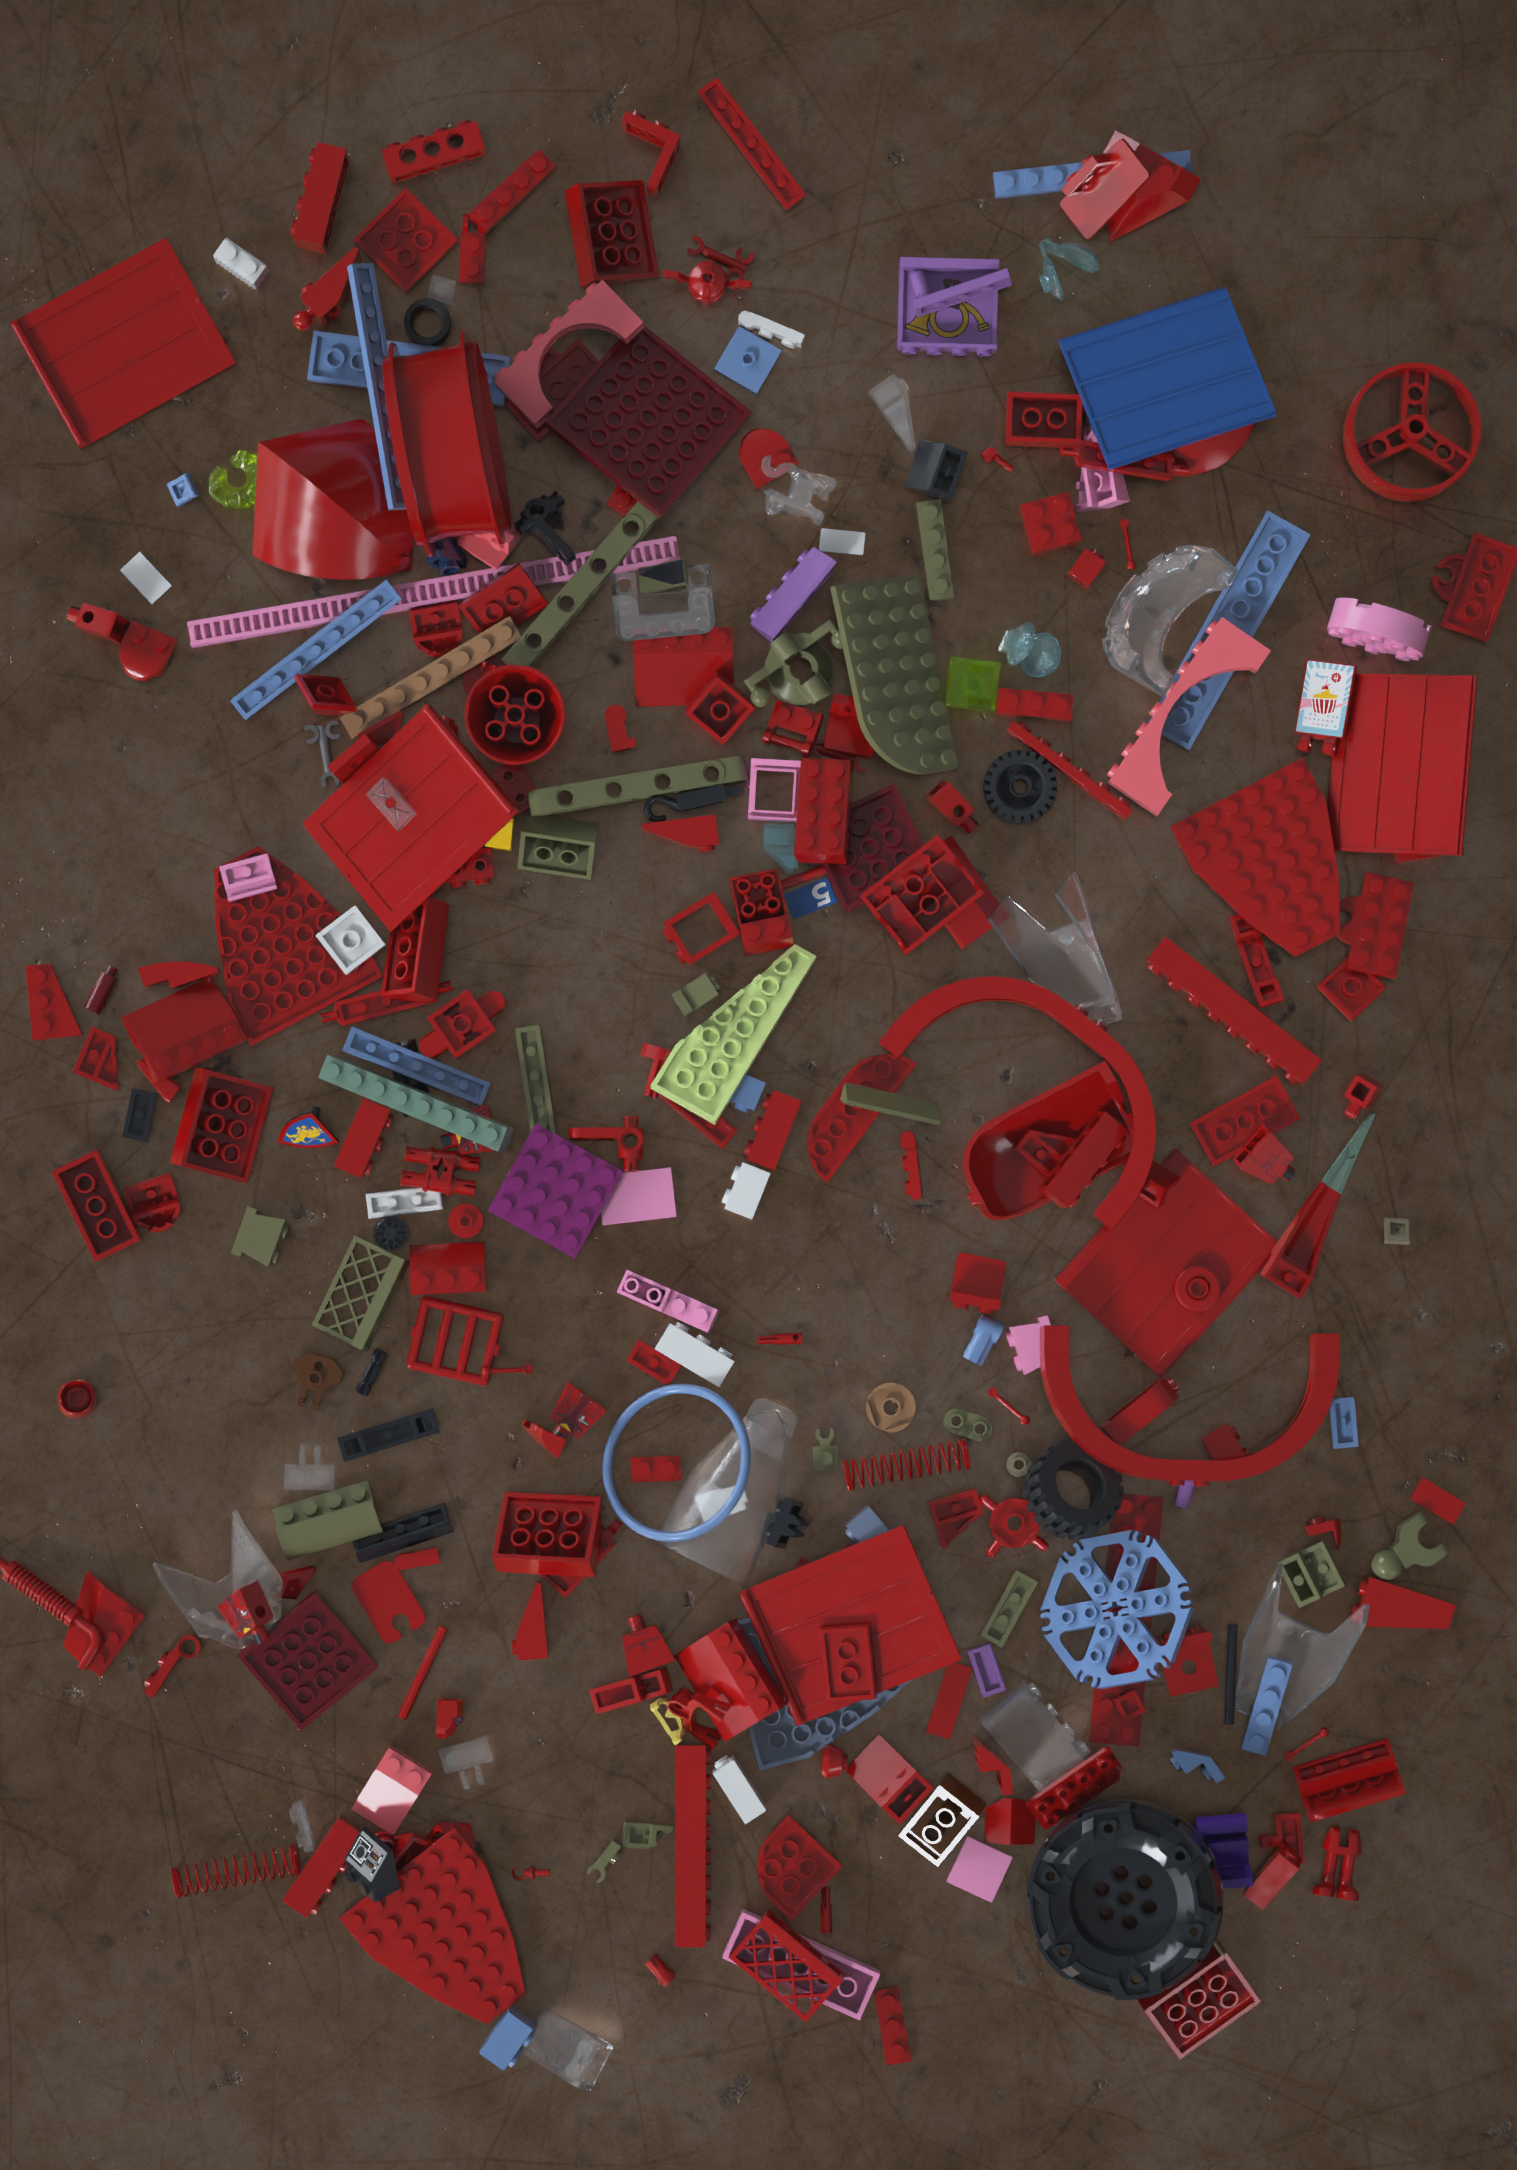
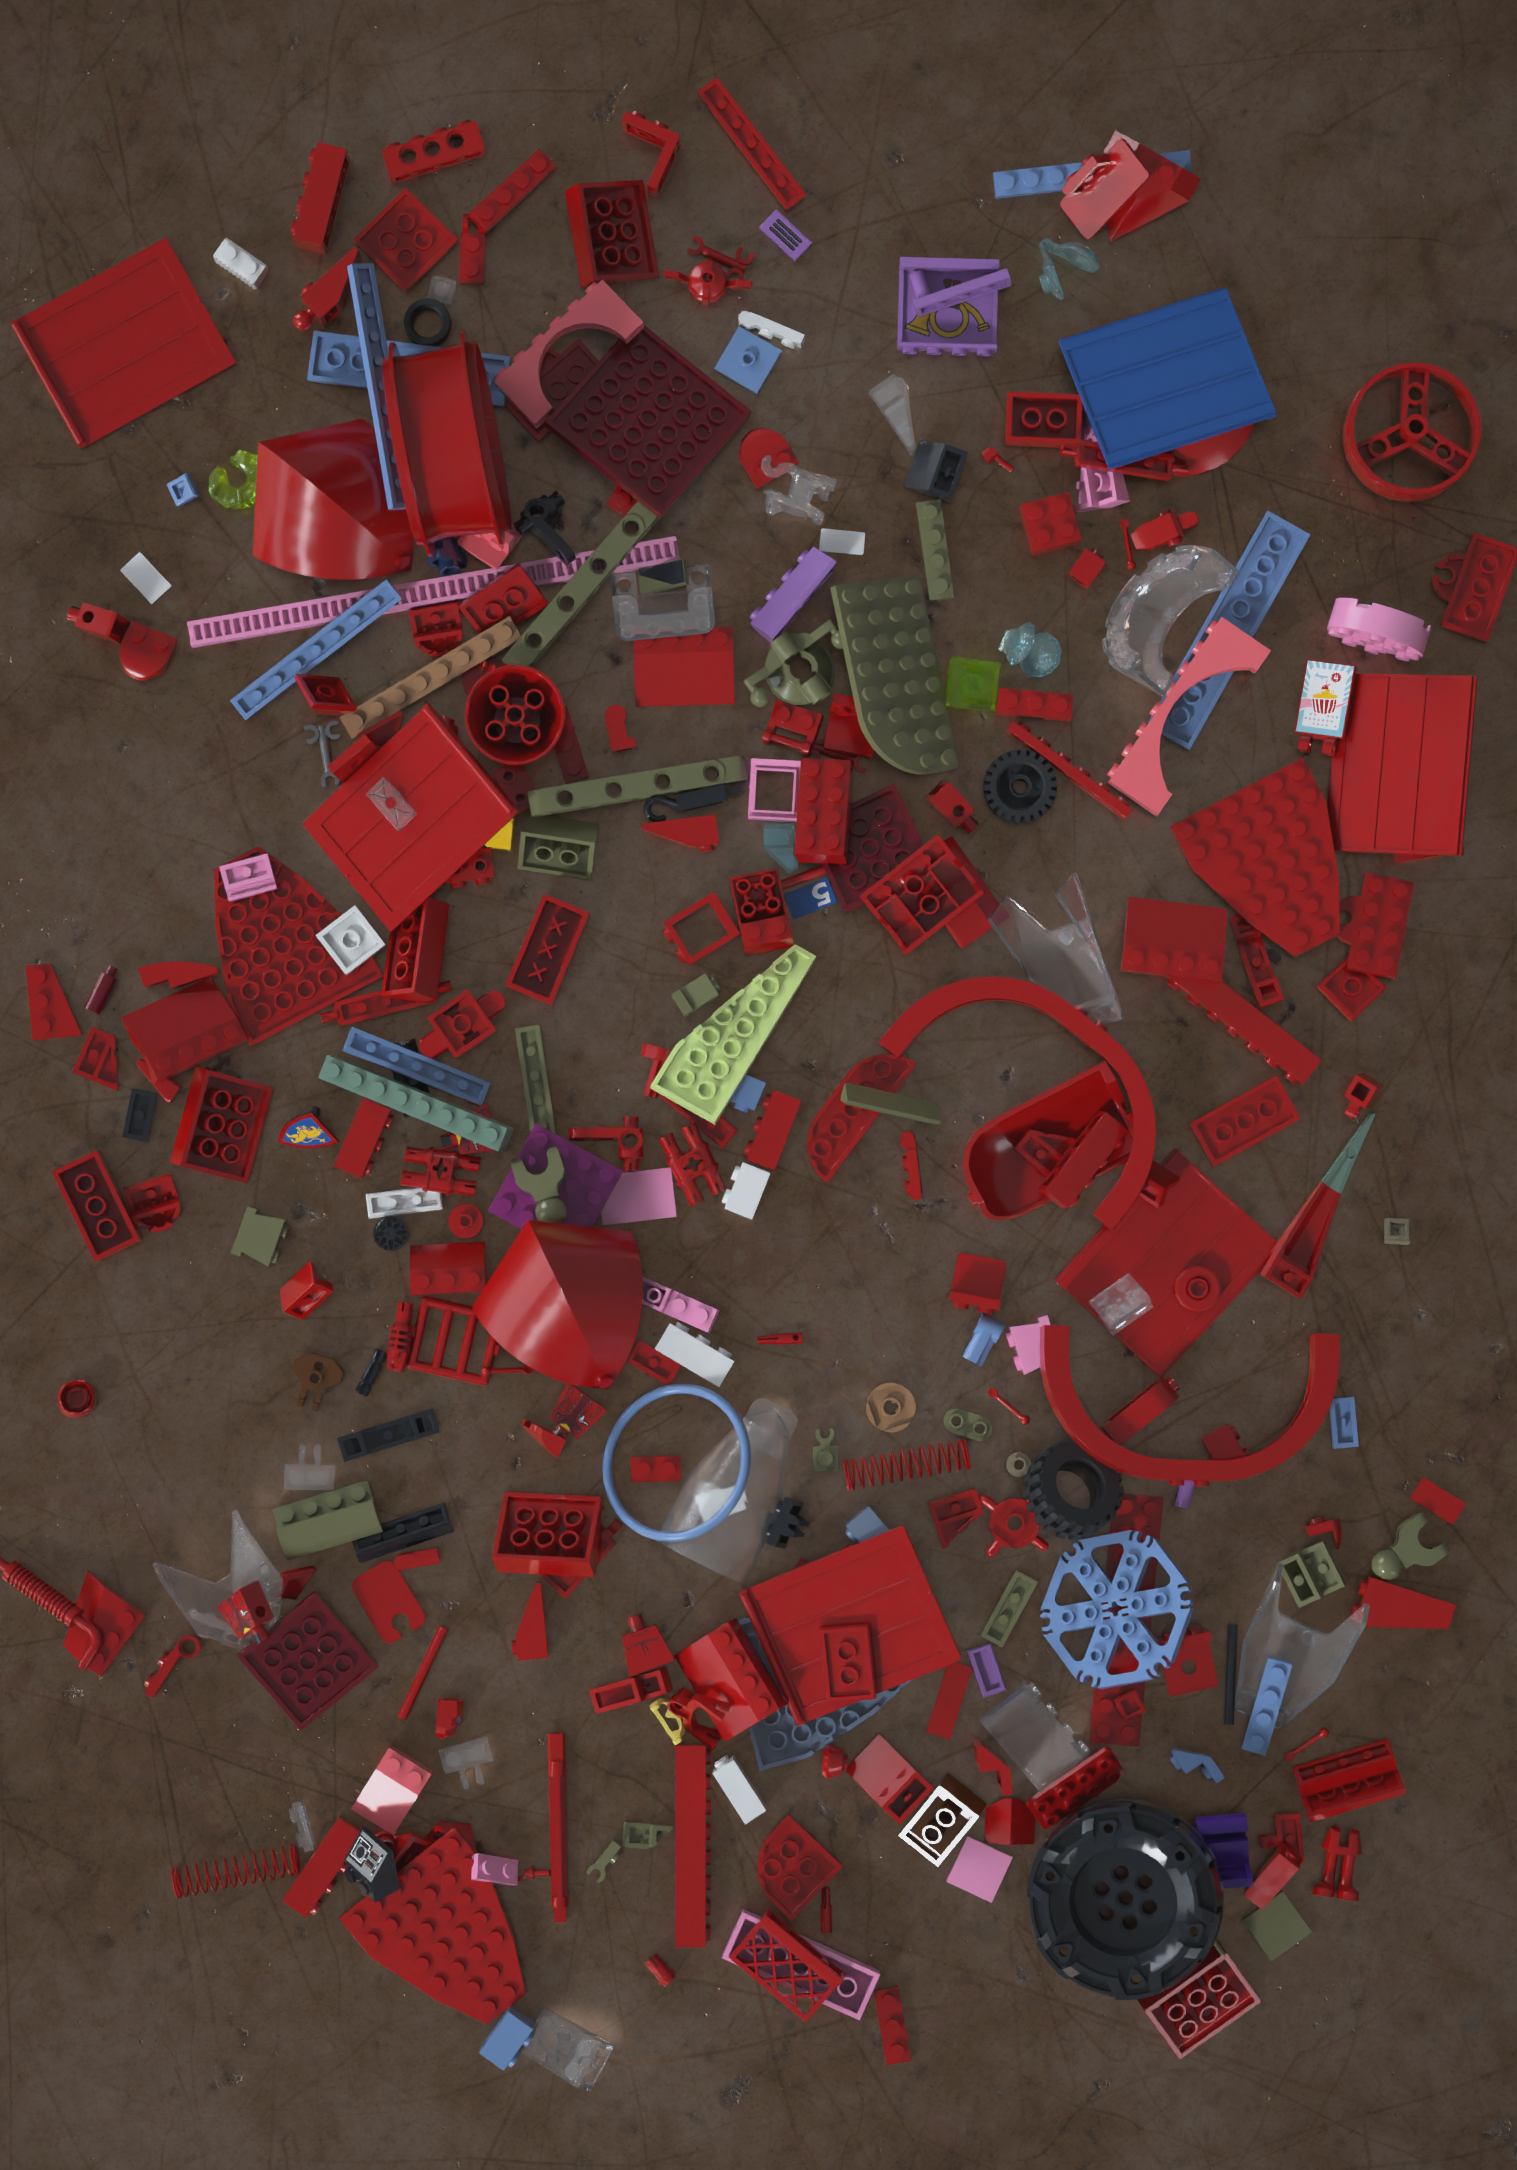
olive fence [312,1235,410,1352] -> none
red brick [685,671,755,745] -> none
red torso [1232,1123,1296,1184] -> none
none -> red panel [280,1262,334,1320]
none -> red hinge [387,1302,414,1372]
none -> bright pink plate [471,1853,518,1886]
none -> red panel [472,1220,643,1389]
none -> red brick [505,893,590,1006]
none -> olive piece [511,1146,567,1223]
none -> red piece [548,1733,569,1923]
none -> red plate [554,706,589,784]
none -> red pin [658,1121,727,1206]
none -> medium lavender tile [759,209,812,262]
none -> clear bracket [1089,1274,1153,1336]
none -> red piece [1120,897,1228,983]
none -> red hinge [1131,509,1200,550]
none -> olive tile [1242,1891,1312,1961]

